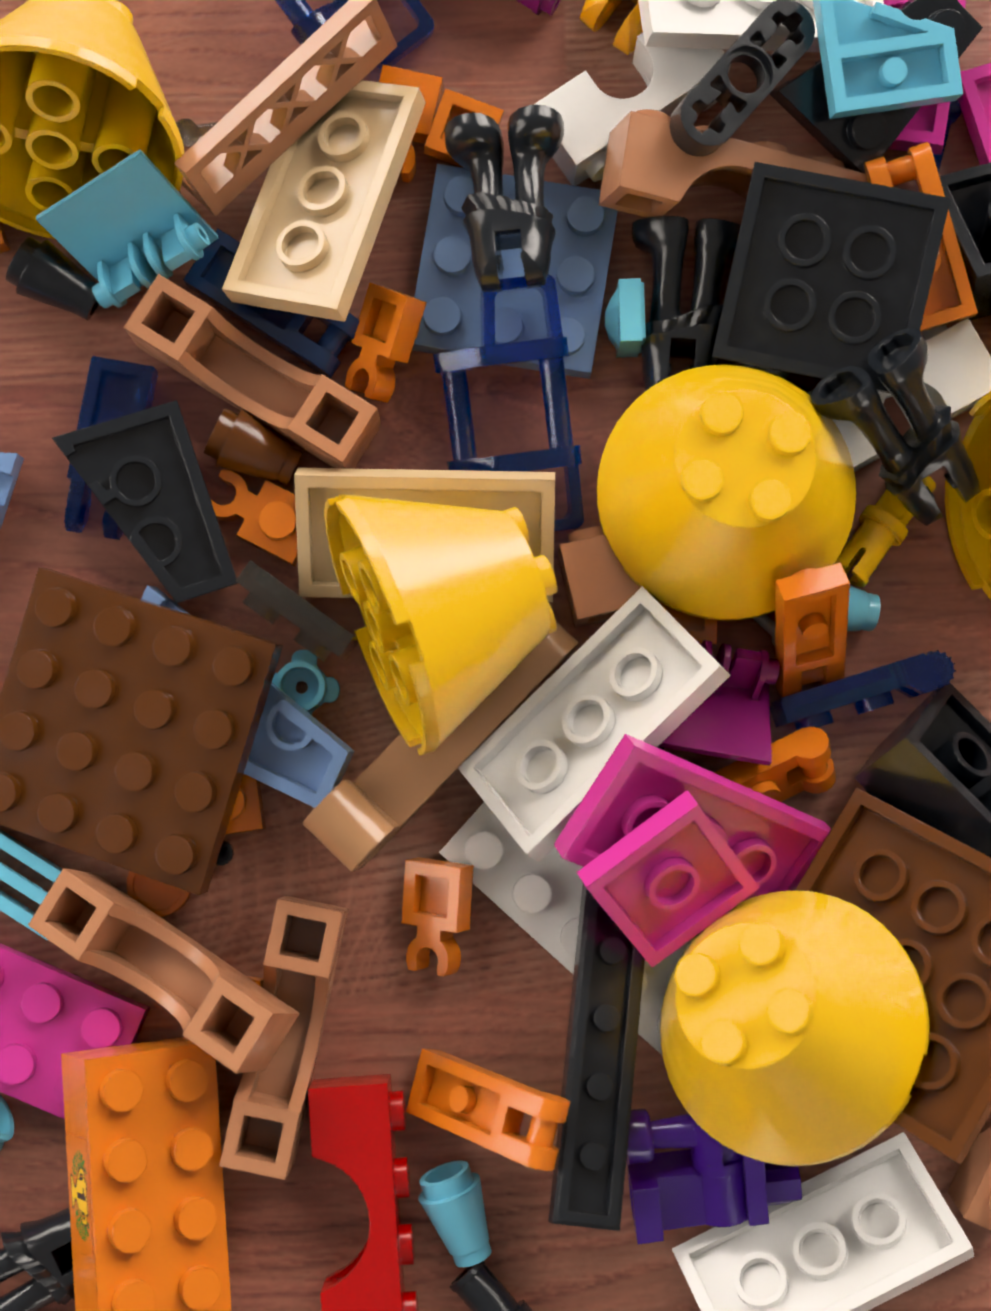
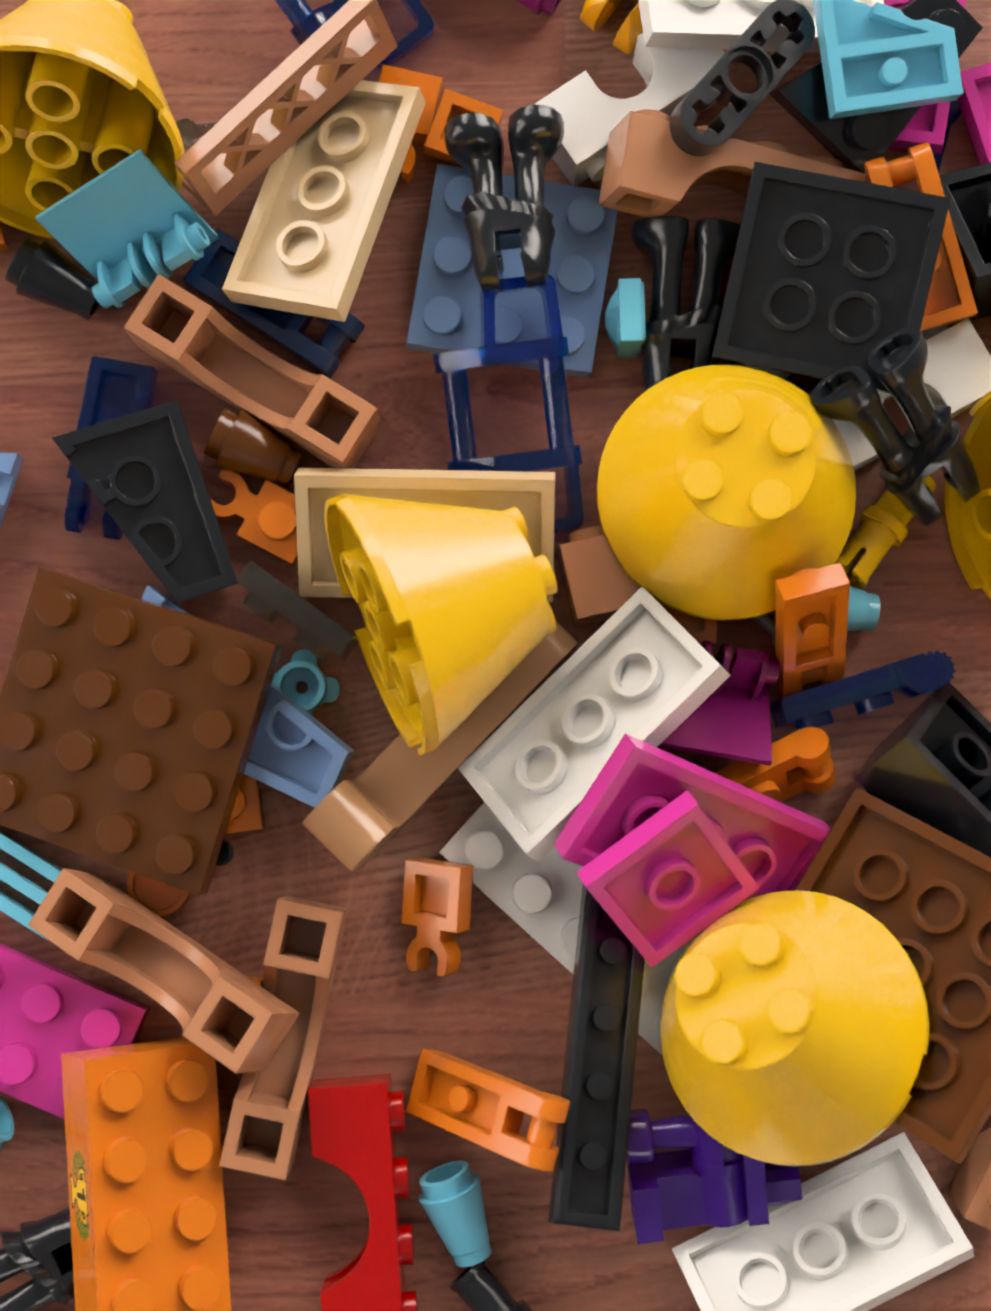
orange plate [345,282,427,403] -> none

